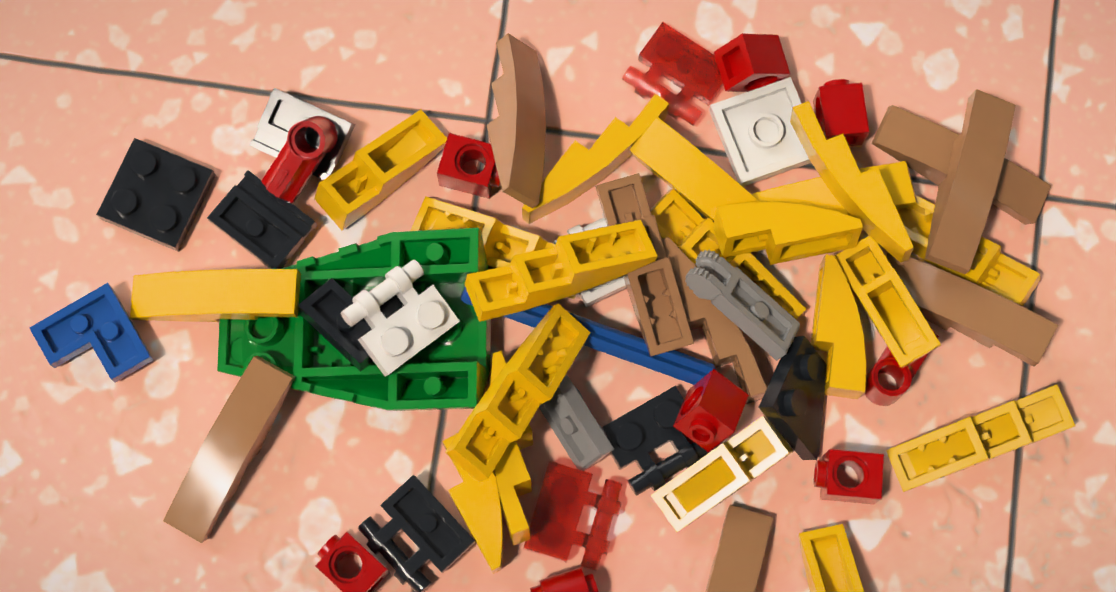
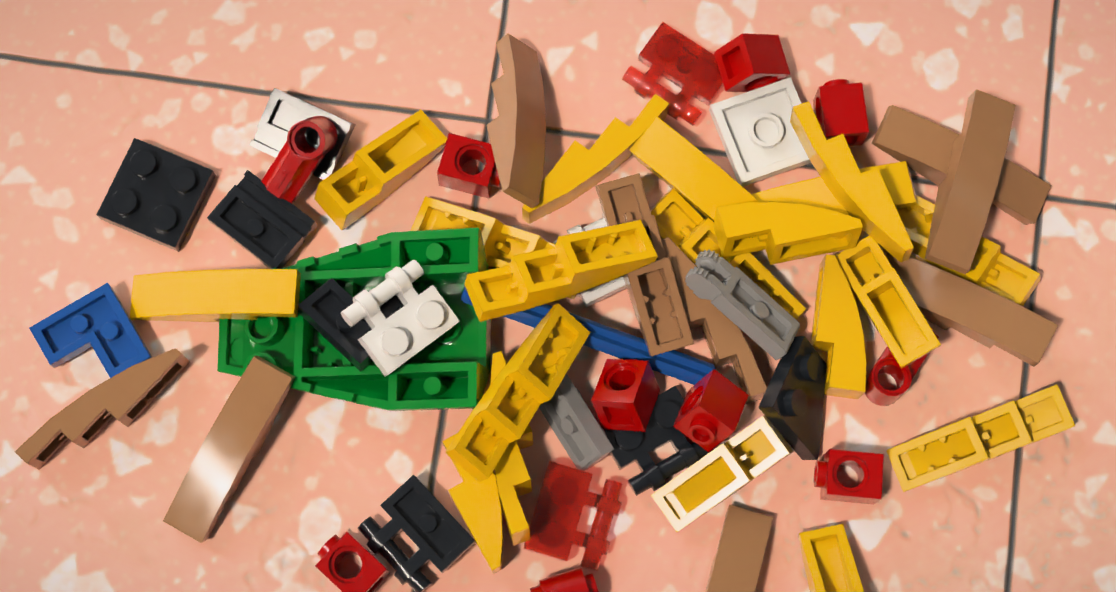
none -> medium nougat slope [14,348,190,470]
none -> red brick [591,359,660,432]

